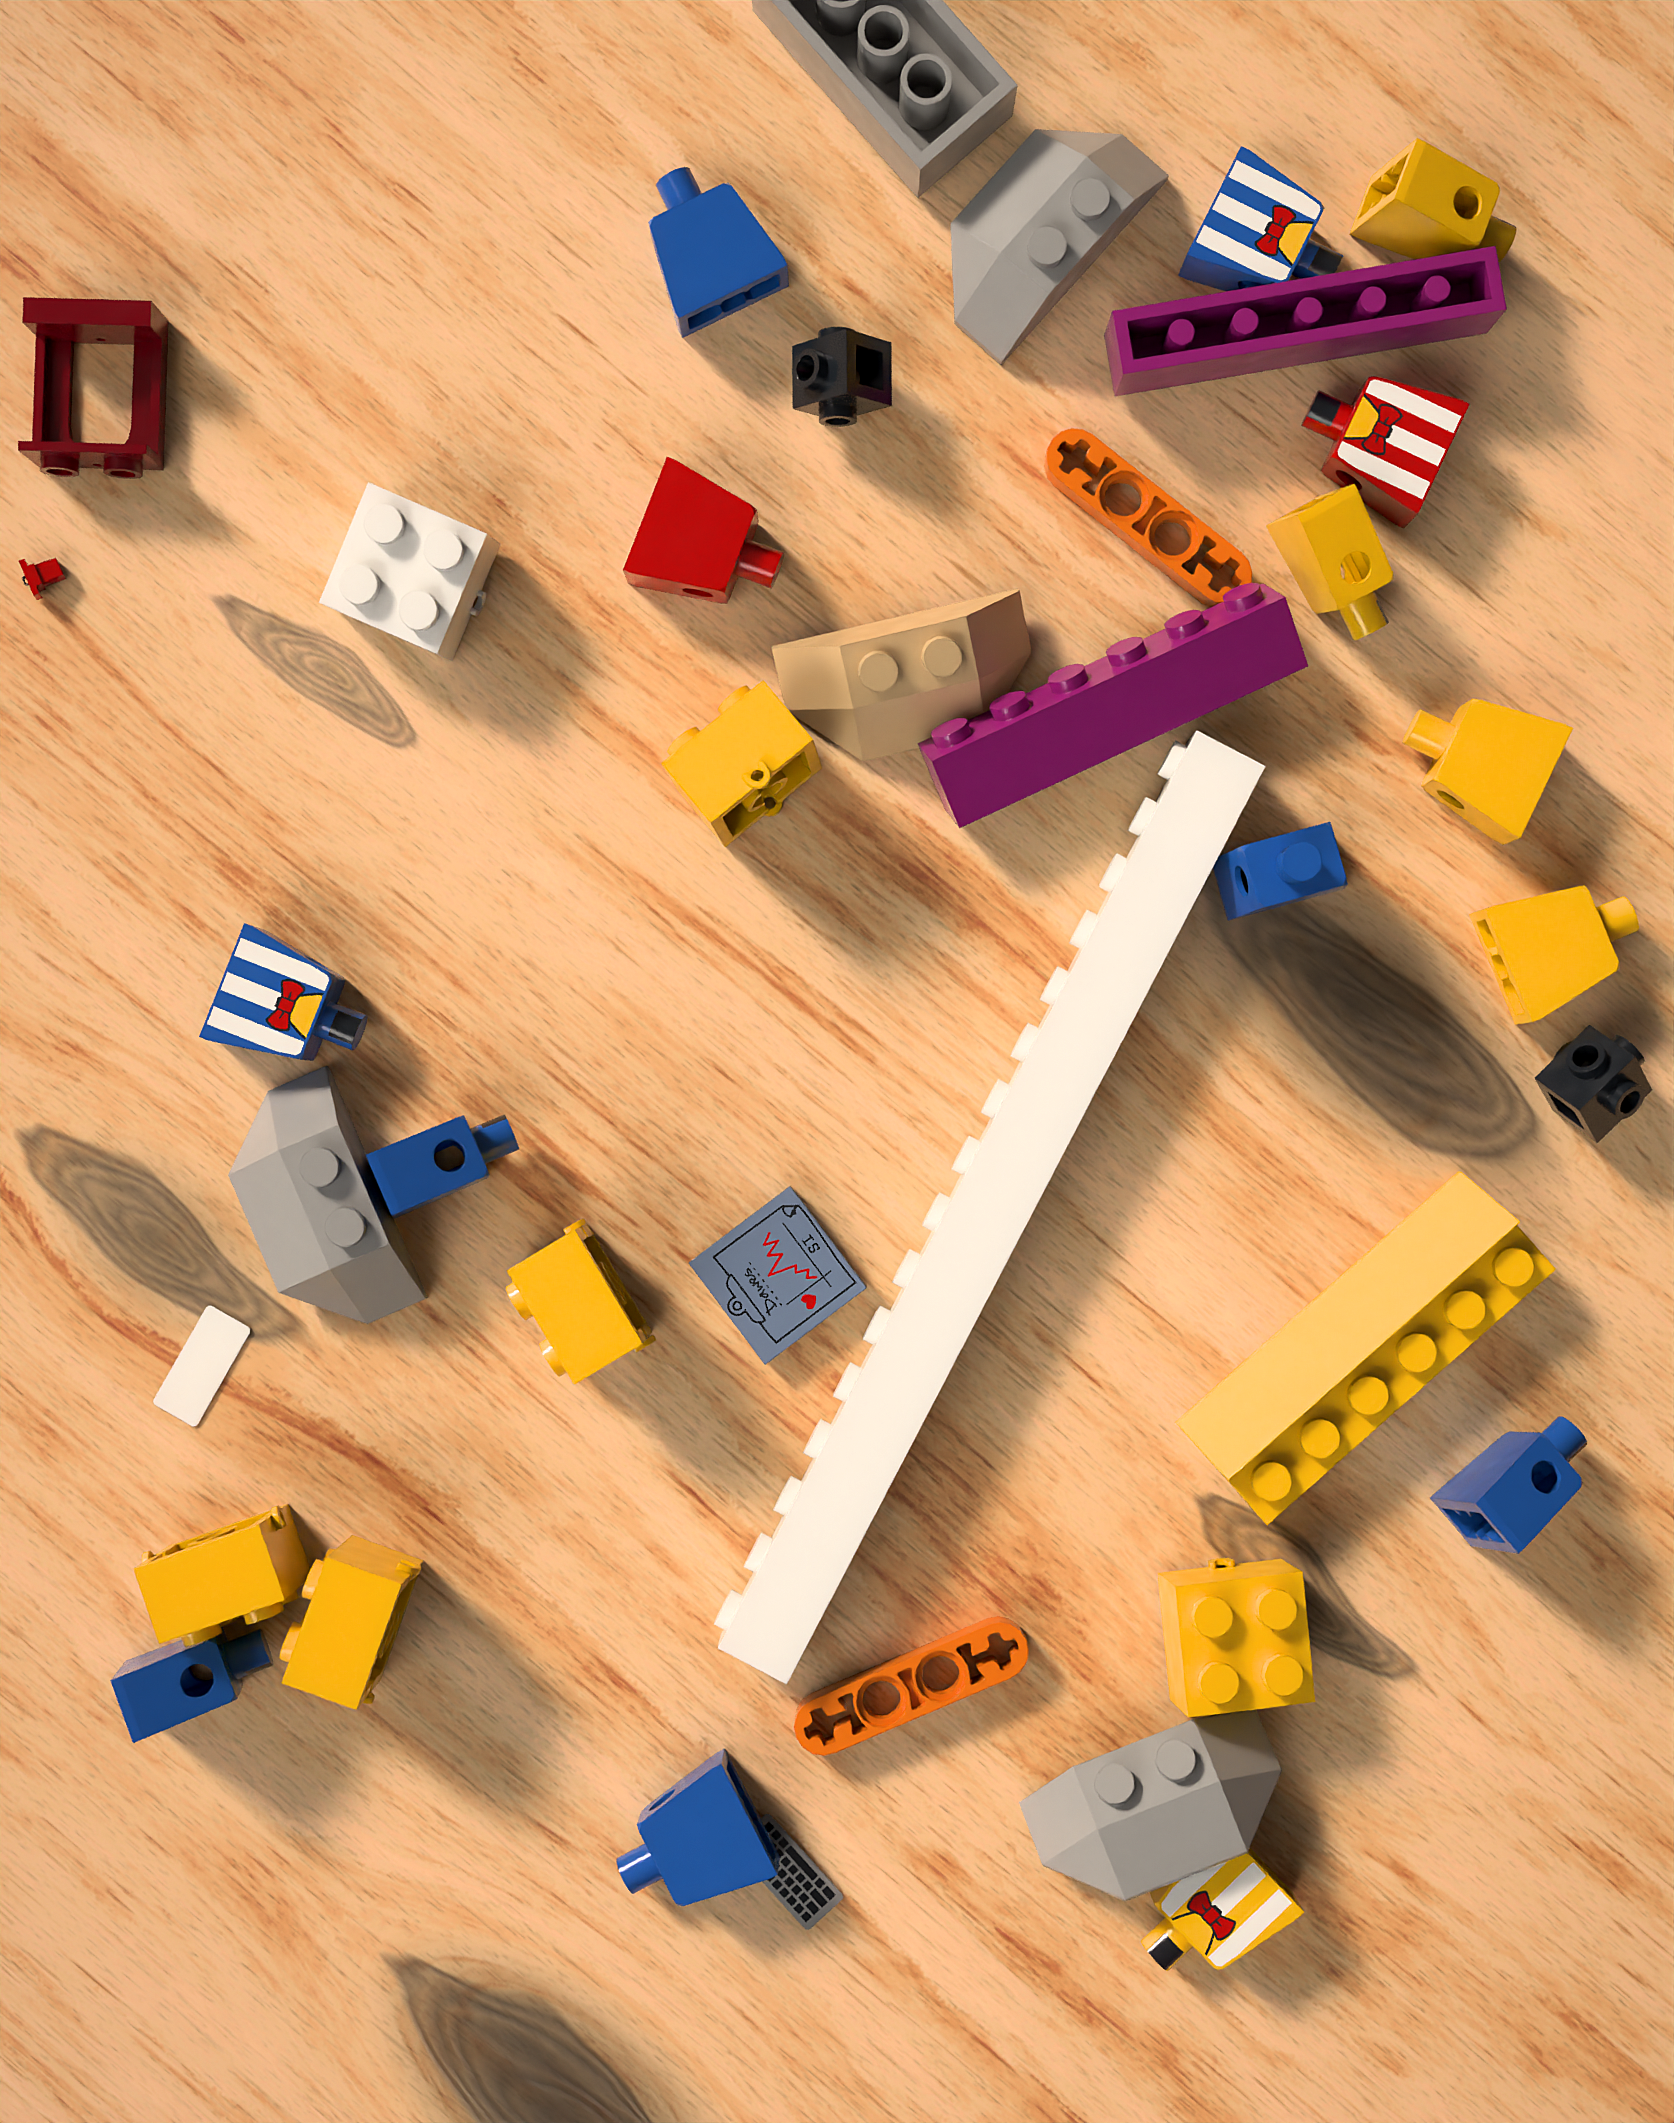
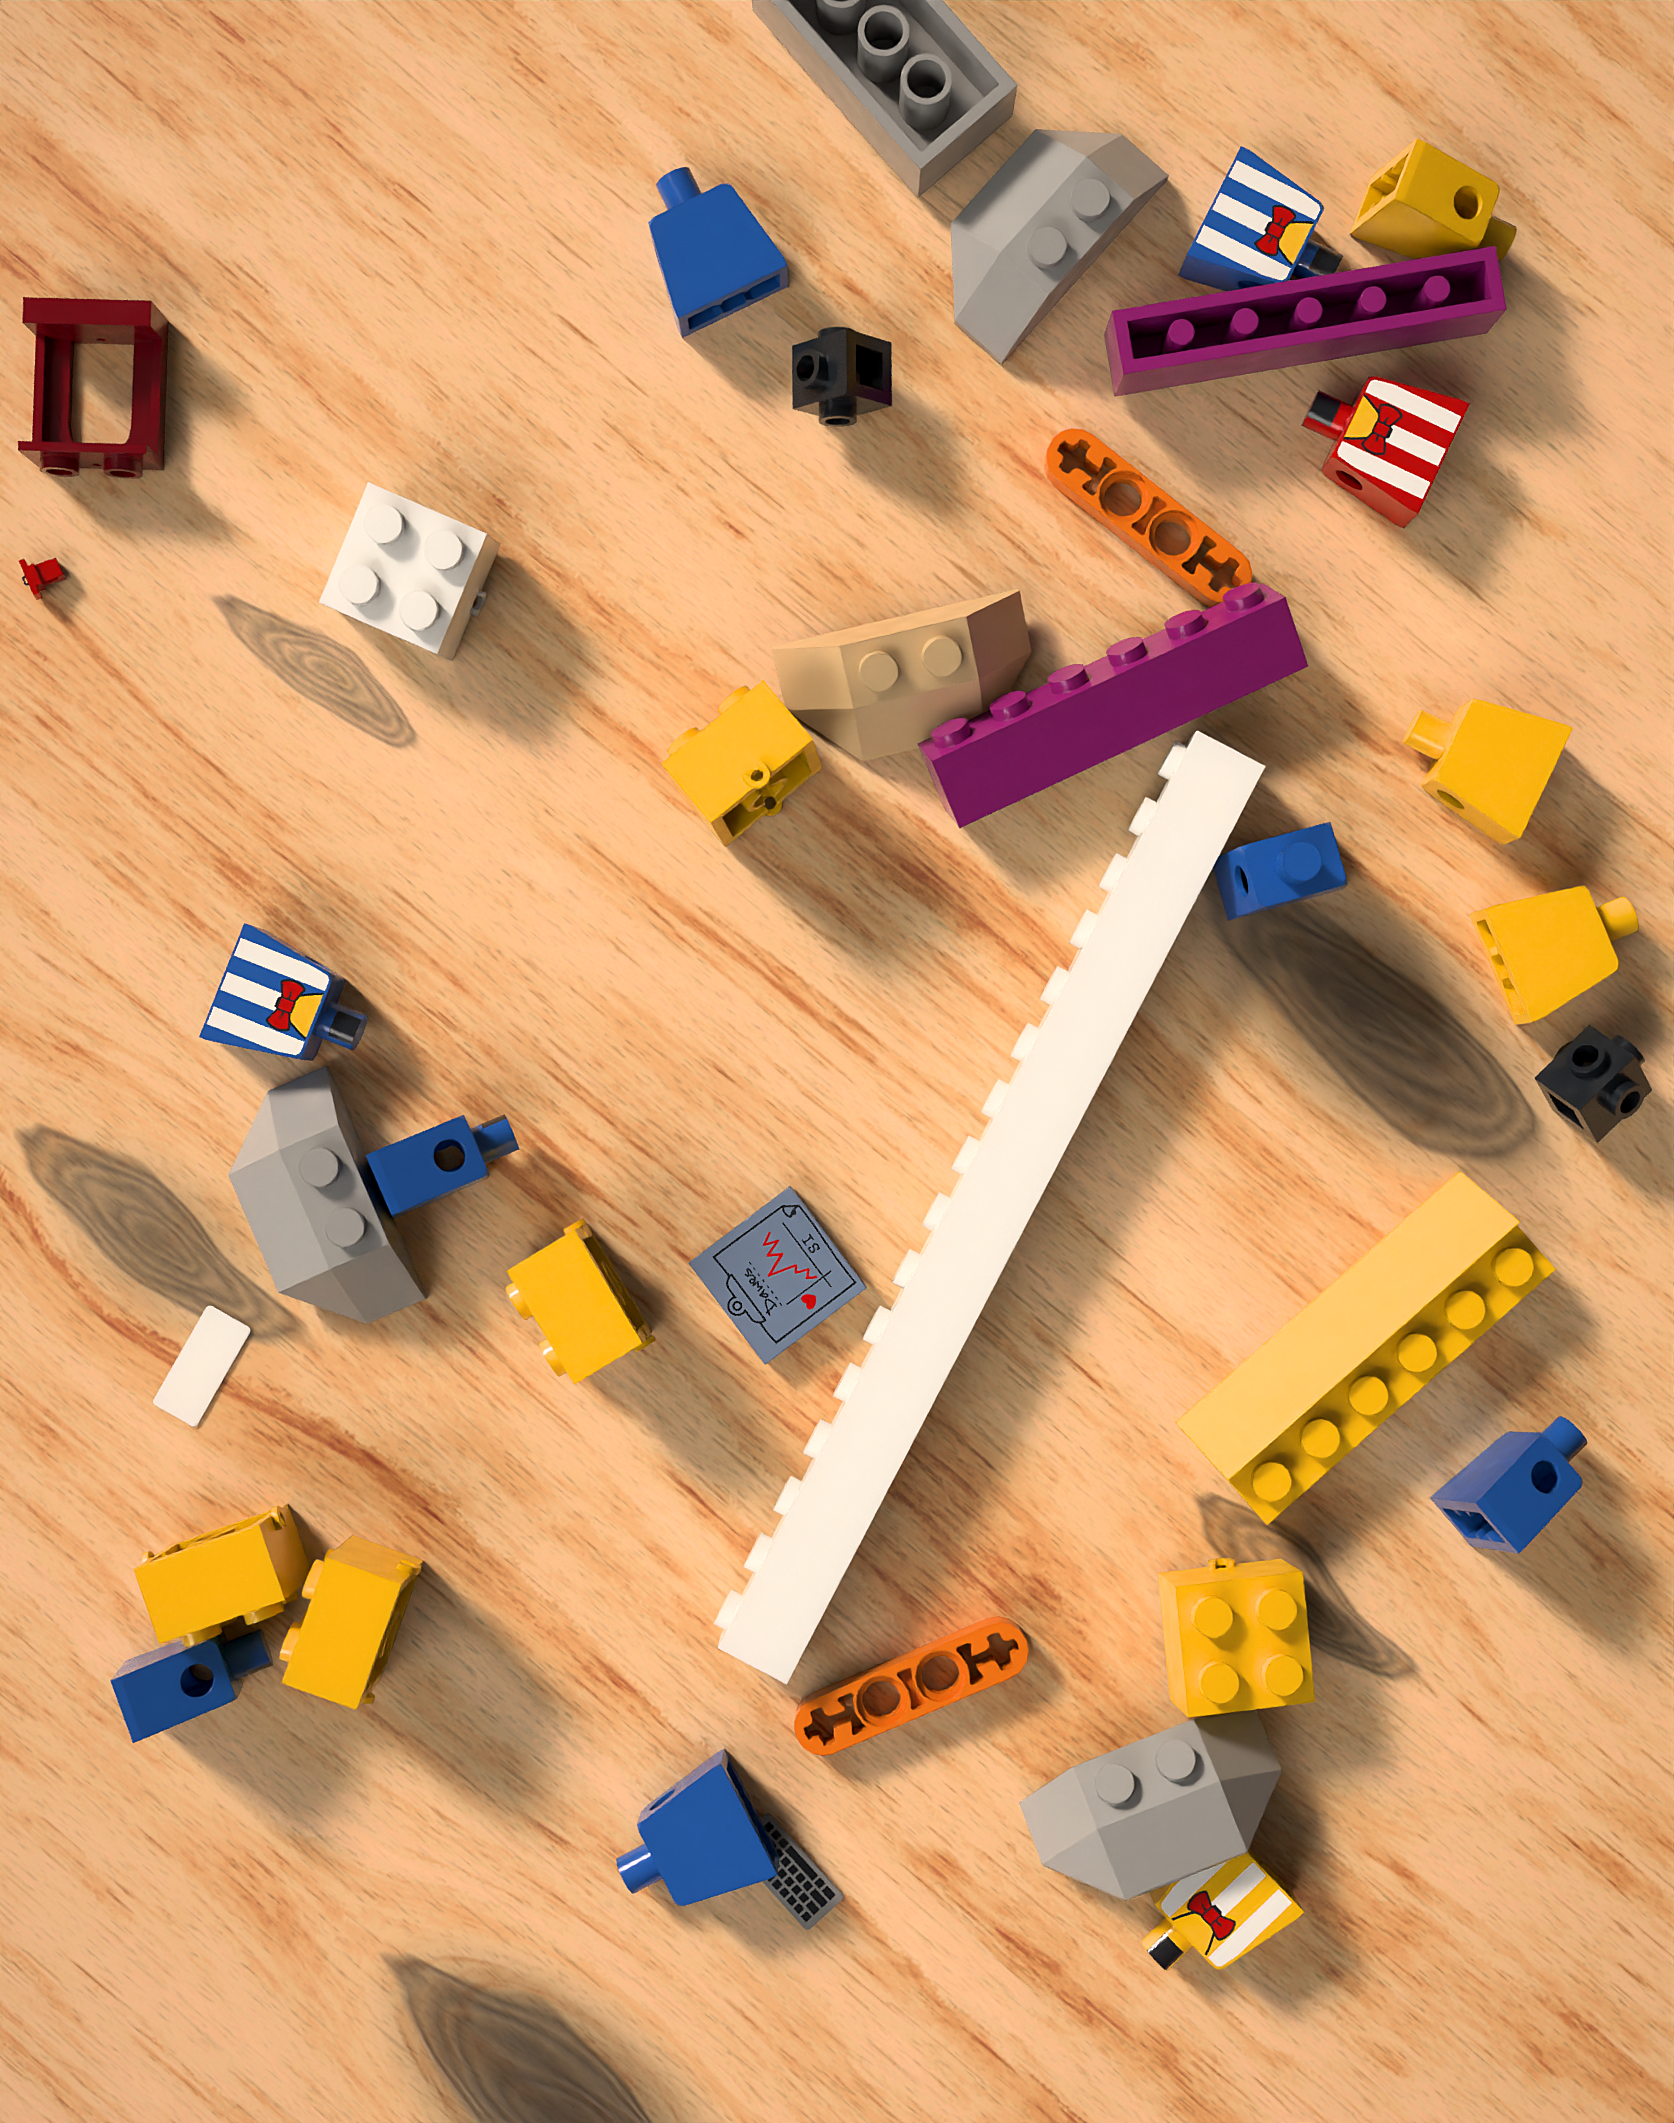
red torso [623,457,784,604] -> none
yellow torso [1266,483,1394,640] -> none

